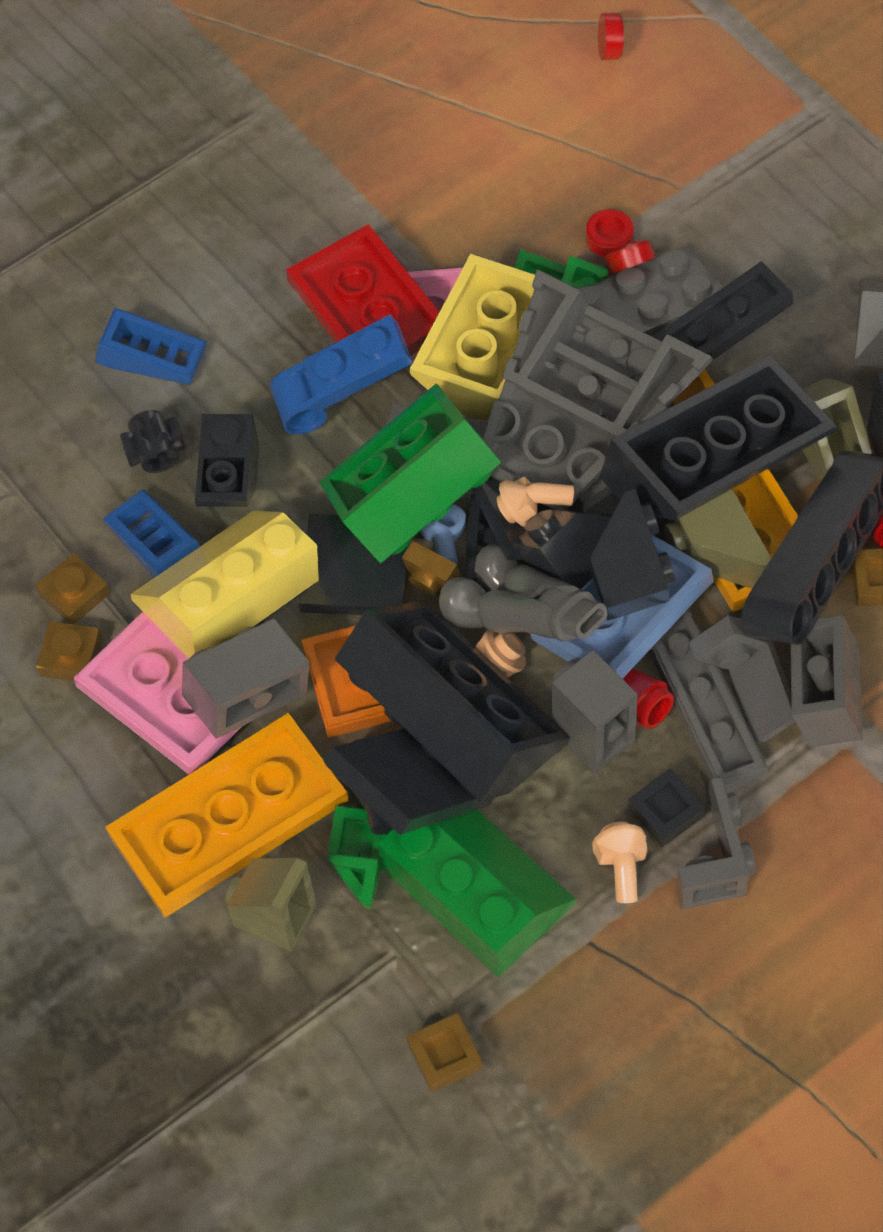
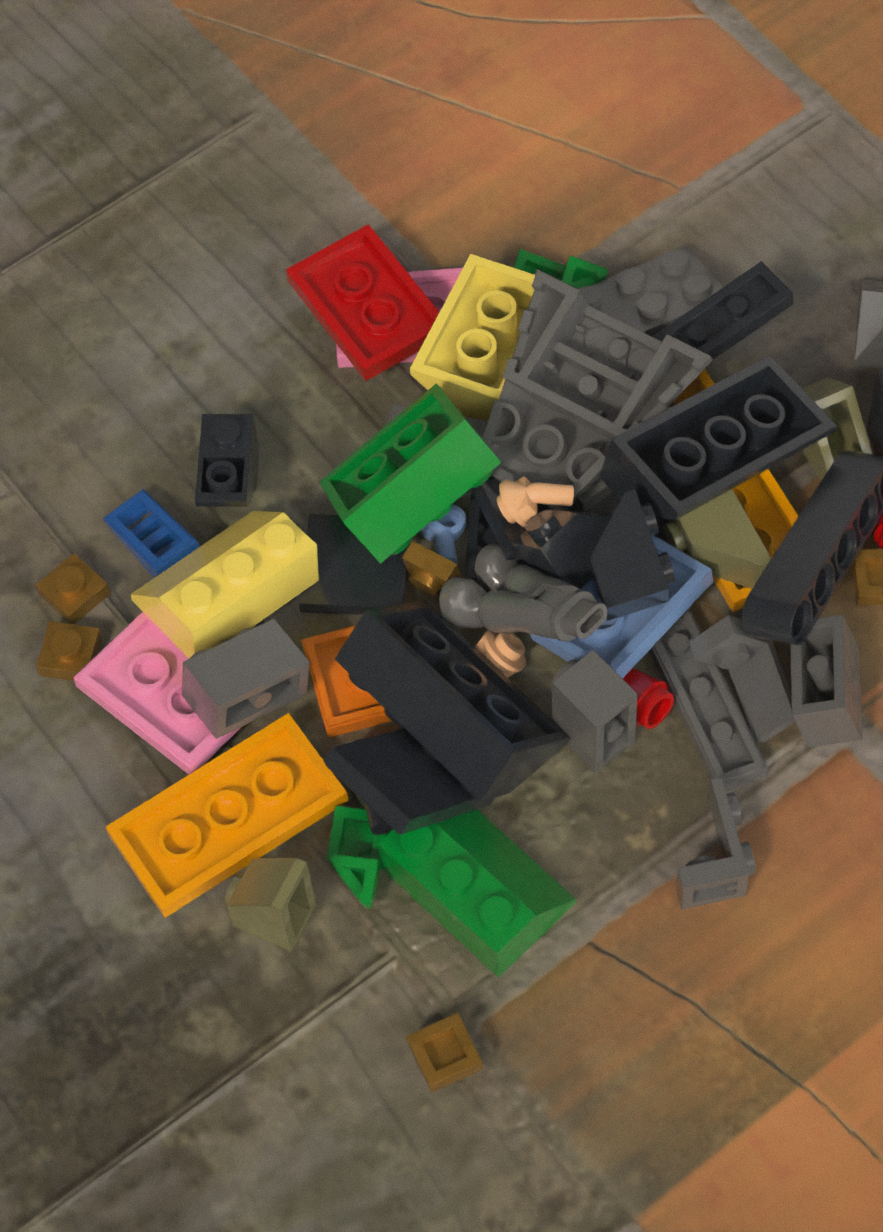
blue slope [95,307,207,385] -> none
black gear [120,410,186,473] -> none
blue plate [270,314,413,435] -> none
red tile [586,209,634,258] -> none
light nougat plate [592,822,647,903] -> none
red tile [598,12,624,60] -> none
red tile [604,238,656,274] -> none
black plate [628,768,706,847] -> none

